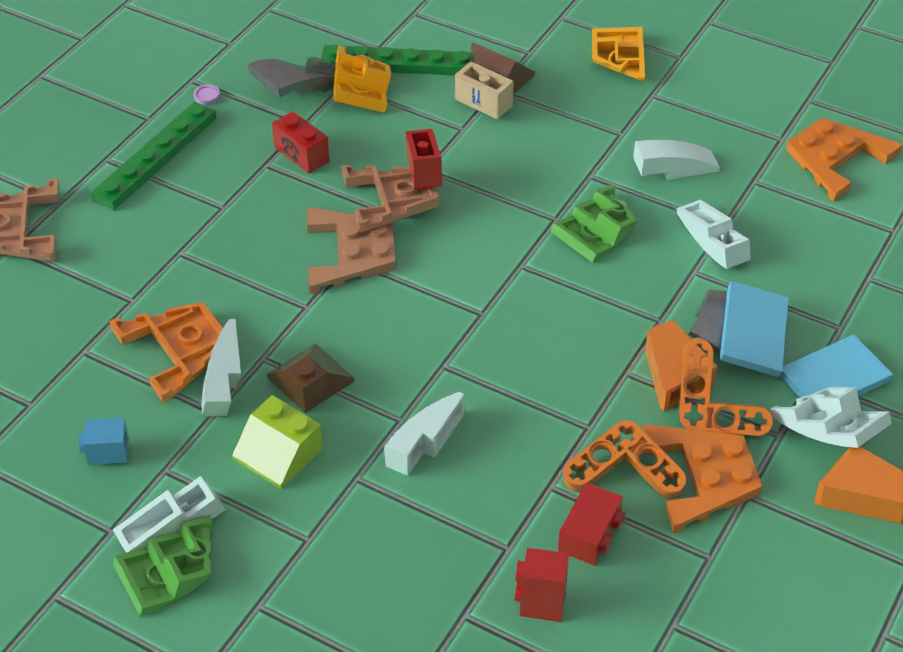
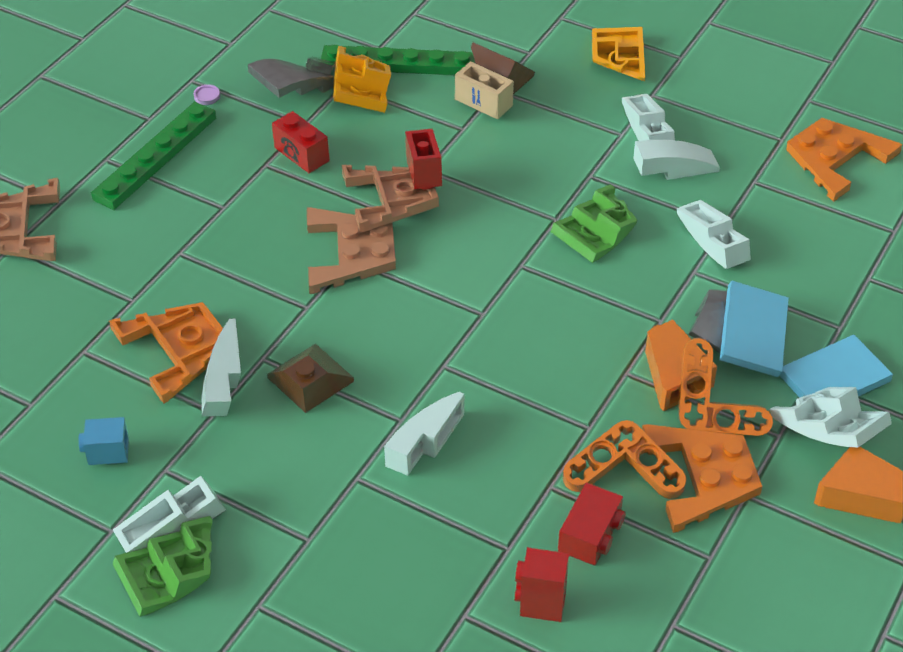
lime slope [232,395,323,489] -> none
none -> light aqua slope [622,94,675,141]

